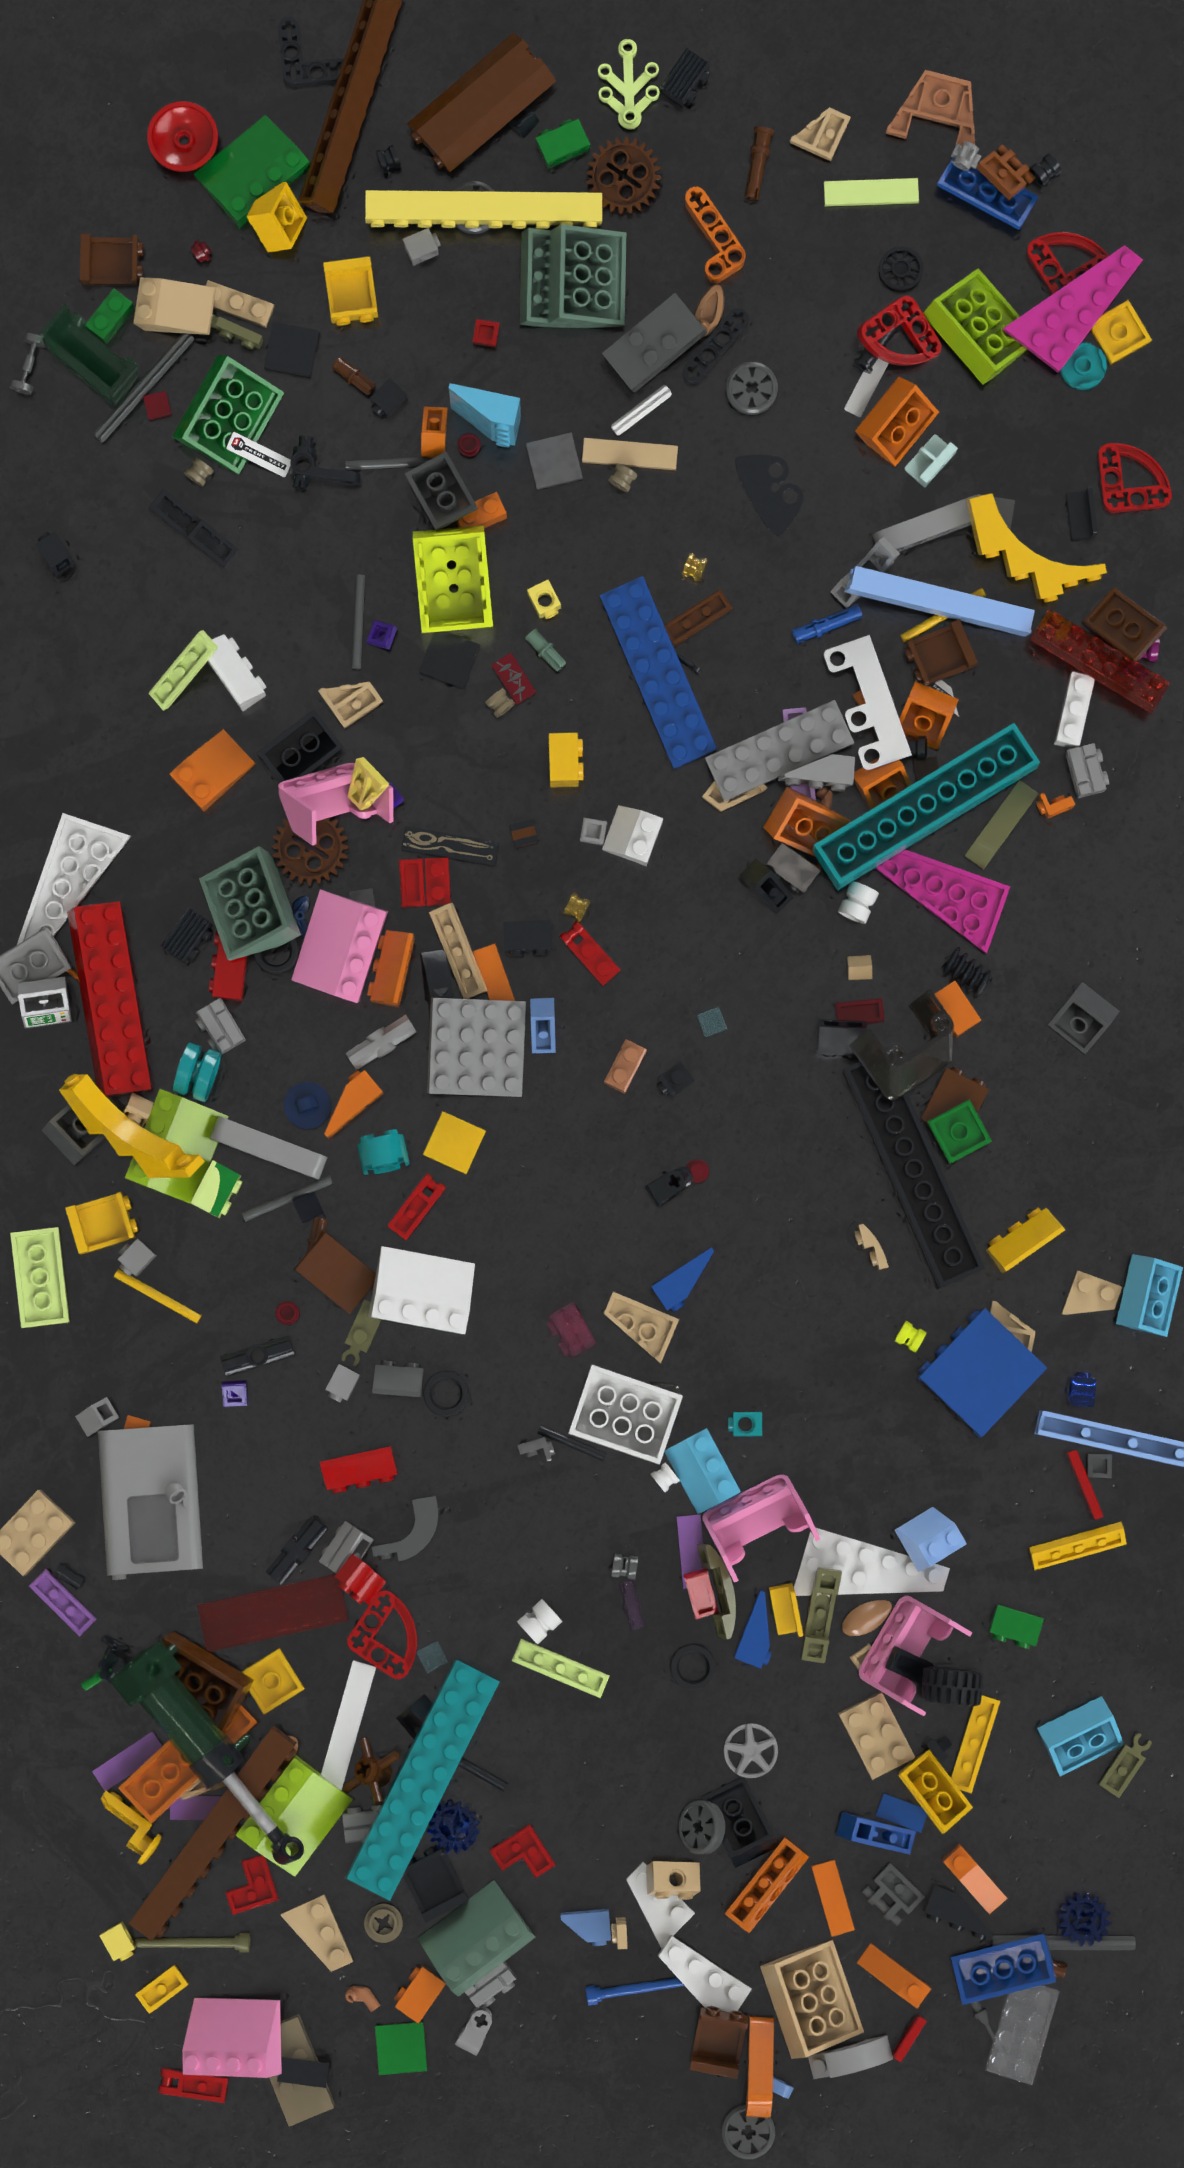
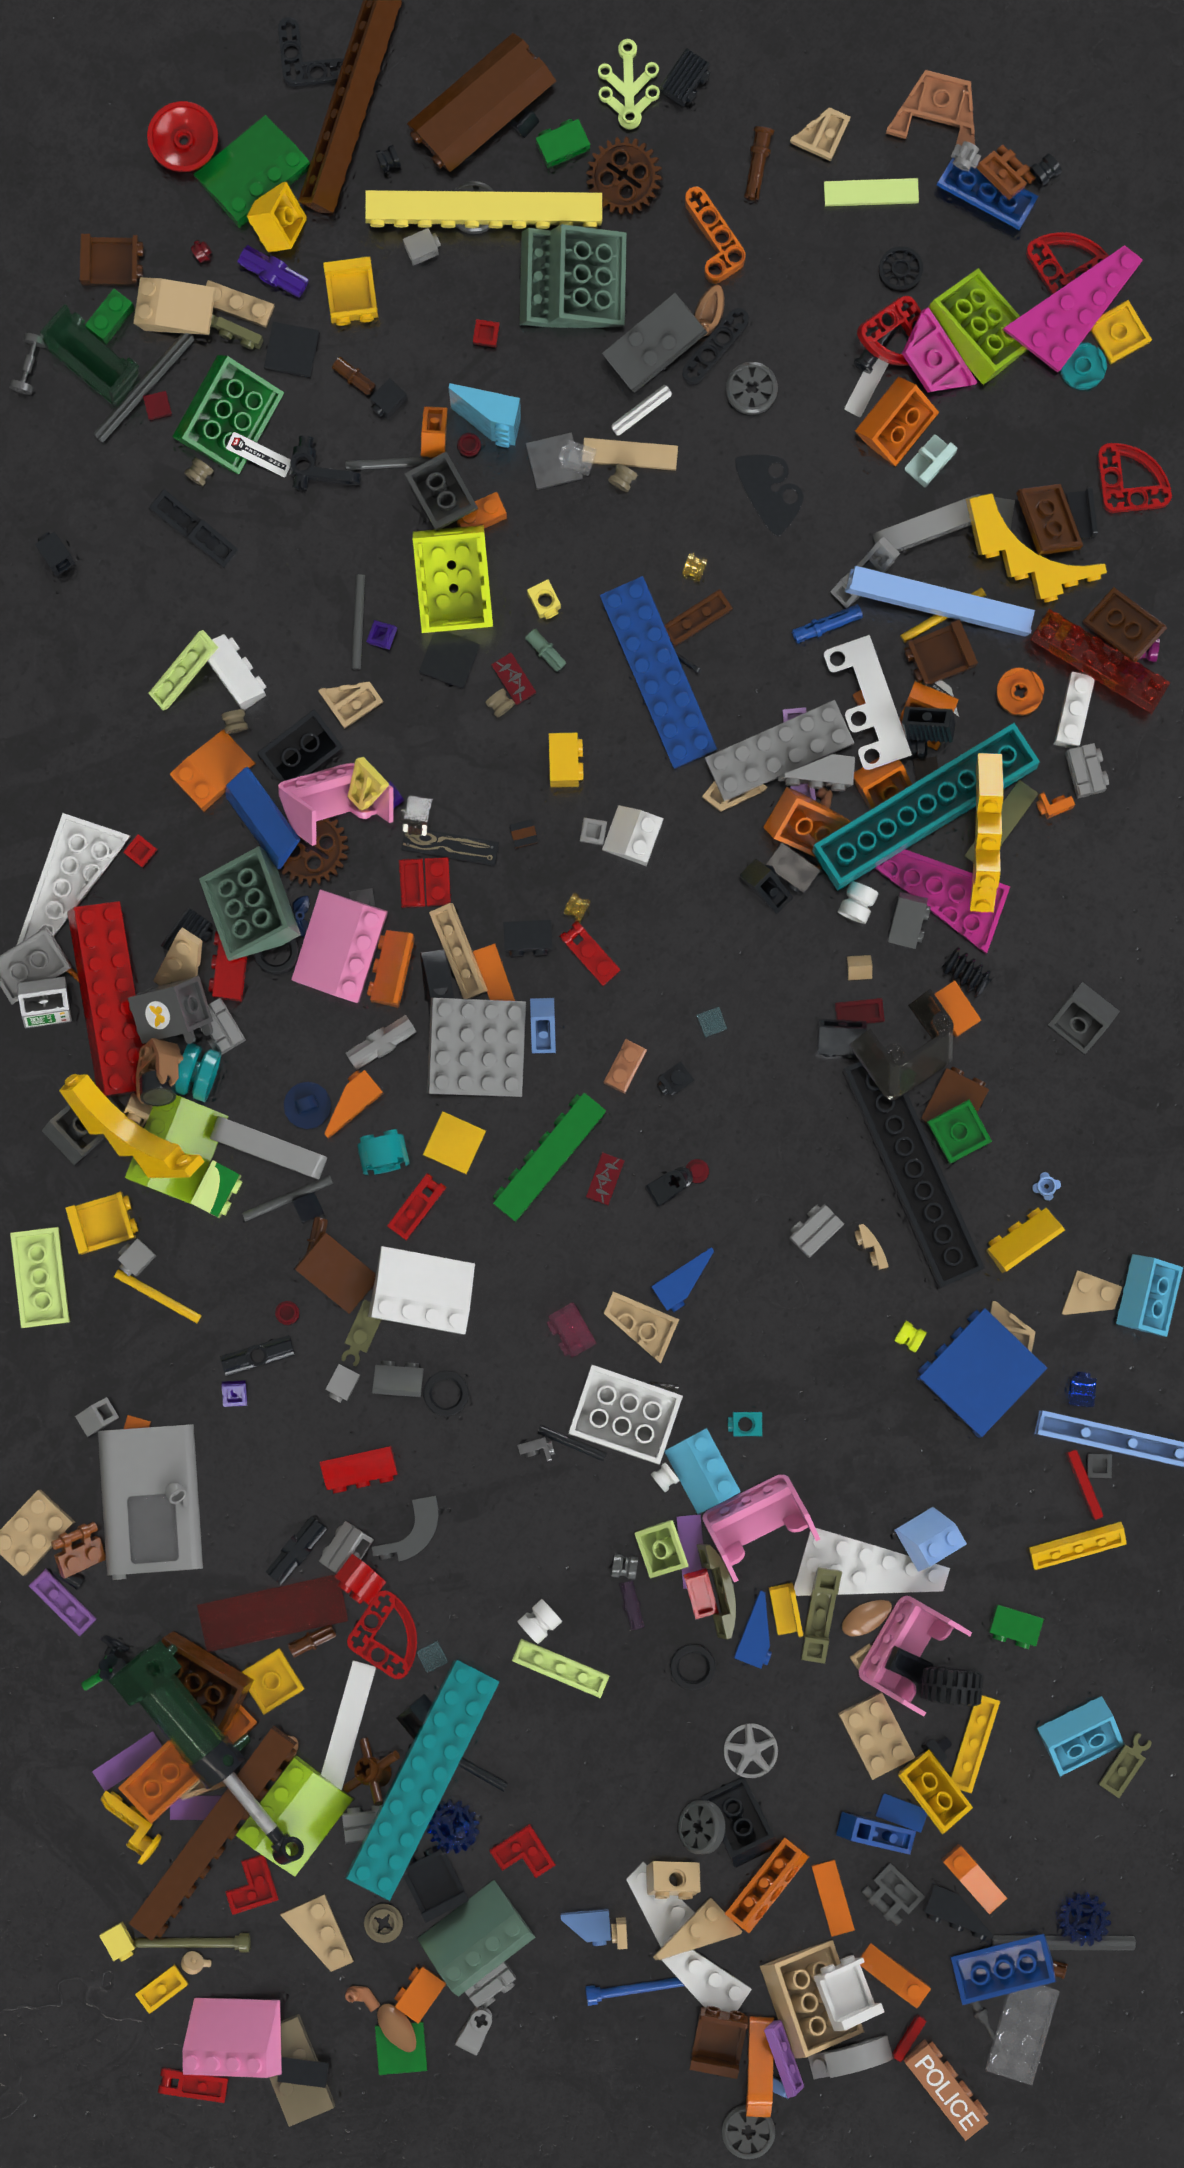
none -> dark orange plate [51,1522,106,1578]
none -> red plate [123,834,157,868]
none -> dark grey container [128,976,213,1044]
none -> medium nougat piece [136,1038,183,1106]
none -> tan wing [153,927,202,985]
none -> tan piece [181,1951,211,1975]
none -> dark tan wheel [221,709,248,734]
none -> blue slope [225,767,301,869]
none -> dark purple piece [237,245,309,298]
none -> reddish brown axle [288,1625,336,1658]
none -> medium nougat arm [377,2004,416,2052]
none -> clear smoke brick [399,795,432,836]
none -> green brick [493,1093,606,1223]
none -> clear brick [559,440,596,476]
none -> dark red tile [586,1152,625,1205]
none -> yellowish green slope [634,1520,689,1578]
none -> tan wing [653,1898,743,1960]
none -> medium lavender tile [764,2019,804,2098]
none -> light grey brick [789,1204,844,1258]
none -> white panel [813,1955,885,2031]
none -> dark grey brick [888,892,931,949]
none -> dark pink wing [902,307,978,392]
none -> black brick [902,706,956,743]
none -> nougat brick [903,2039,989,2141]
none -> yellow arch [970,753,1004,912]
none -> orange plate [996,668,1044,716]
none -> reddish brown tile [1016,484,1083,555]
none -> light blue plate [1032,1172,1061,1201]

